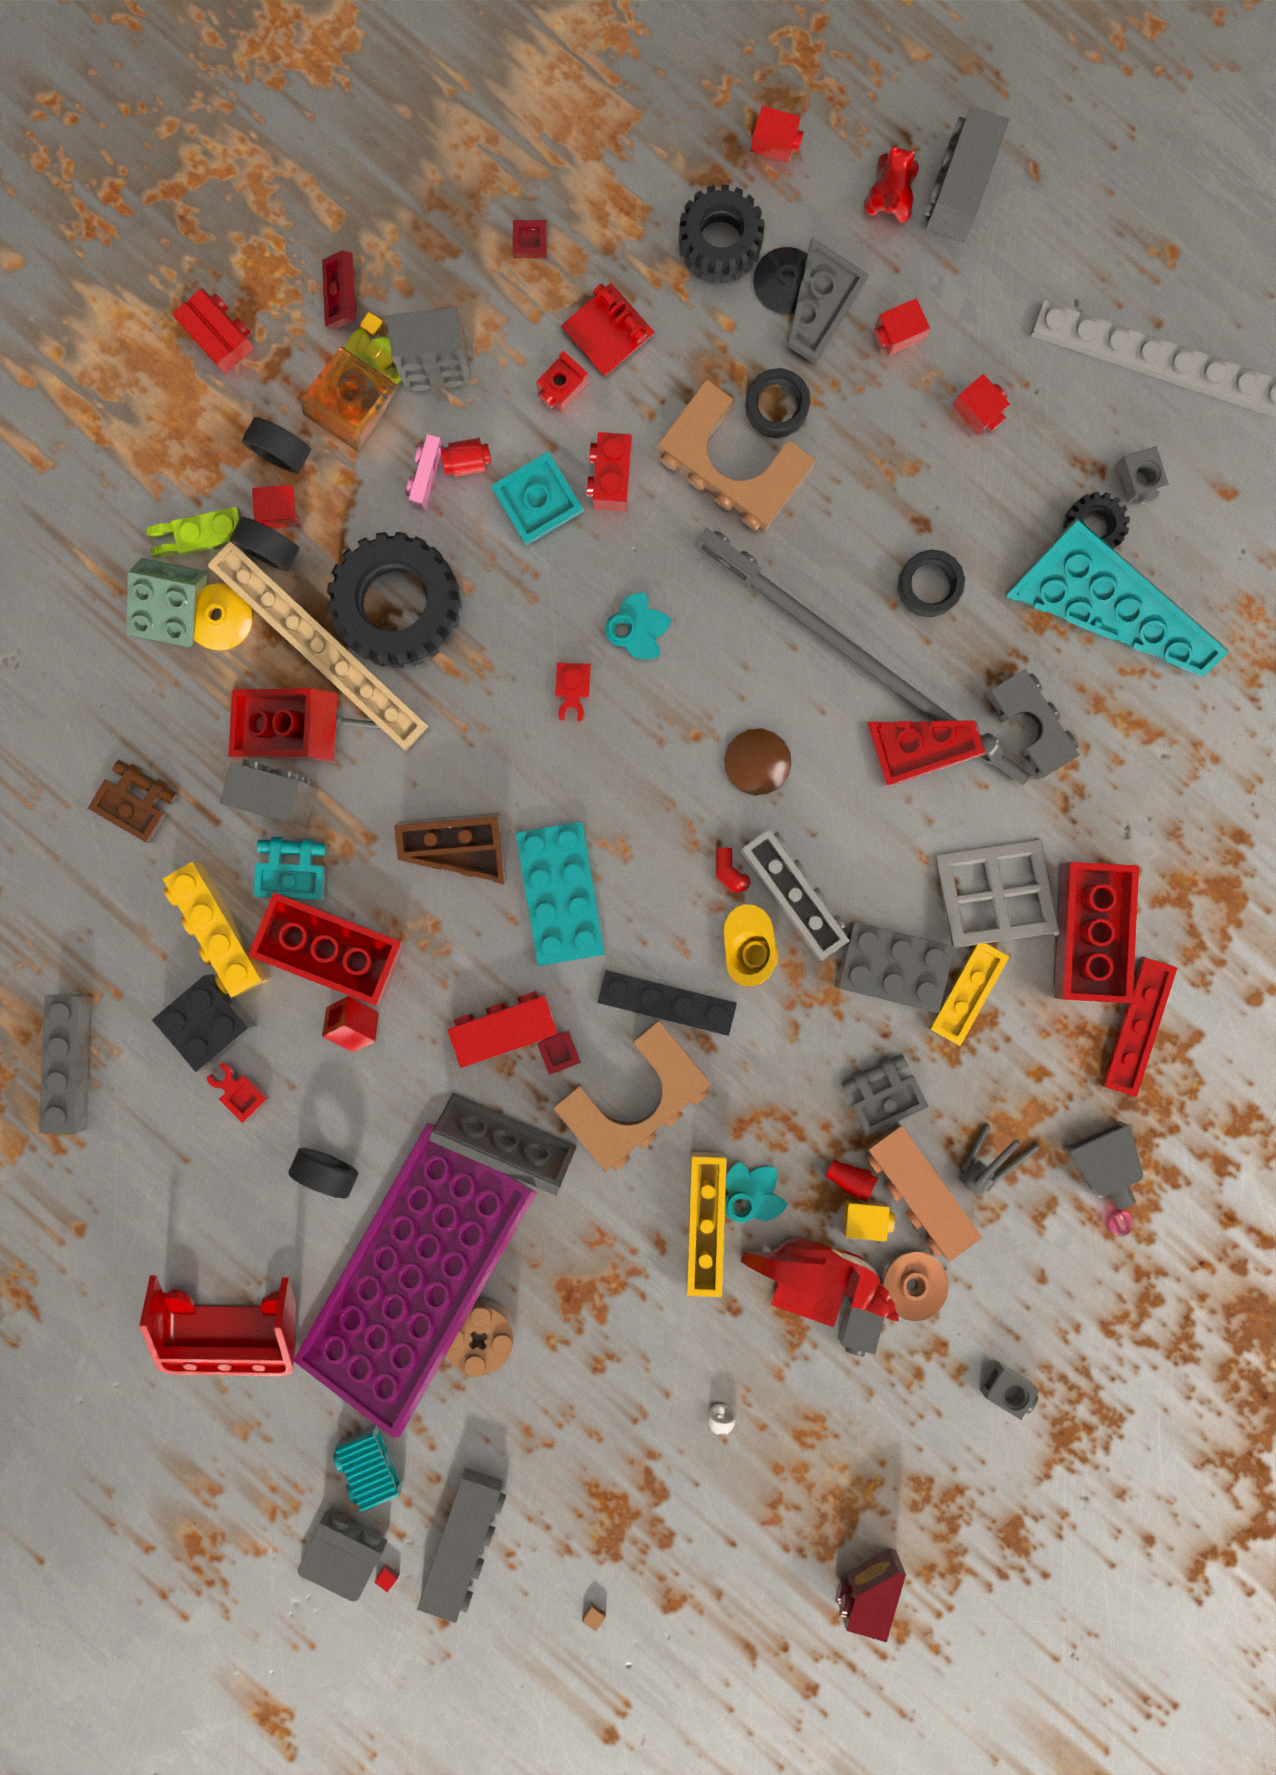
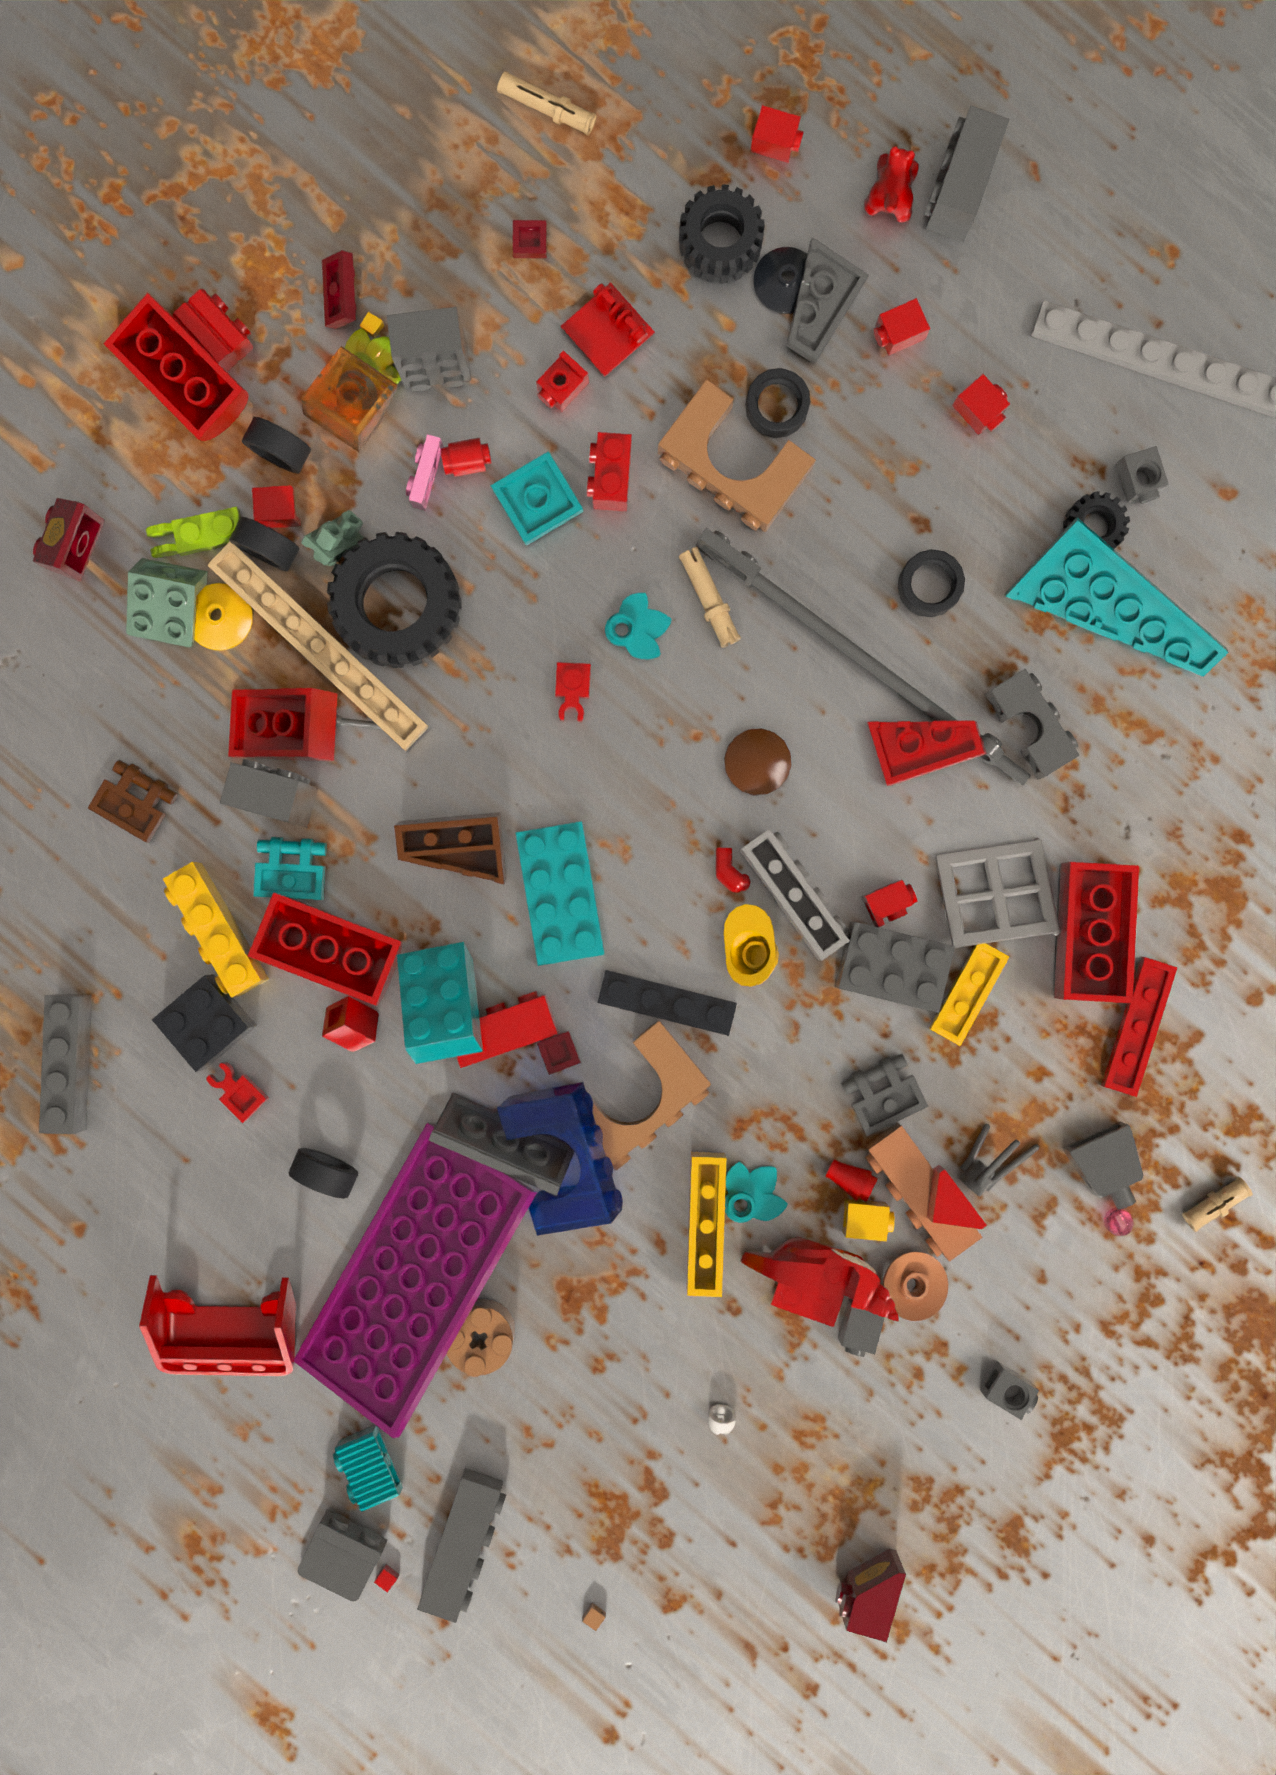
none -> dark red slope [33,498,105,582]
none -> red brick [103,293,249,441]
none -> sand green hips [301,510,364,566]
none -> teal brick [397,942,483,1064]
none -> tan pin [497,71,597,136]
none -> clear blue arch [497,1082,623,1236]
none -> tan pin [679,547,741,648]
none -> red brick [861,880,918,927]
none -> red slope [927,1165,987,1229]
none -> tan pin [1182,1177,1253,1232]

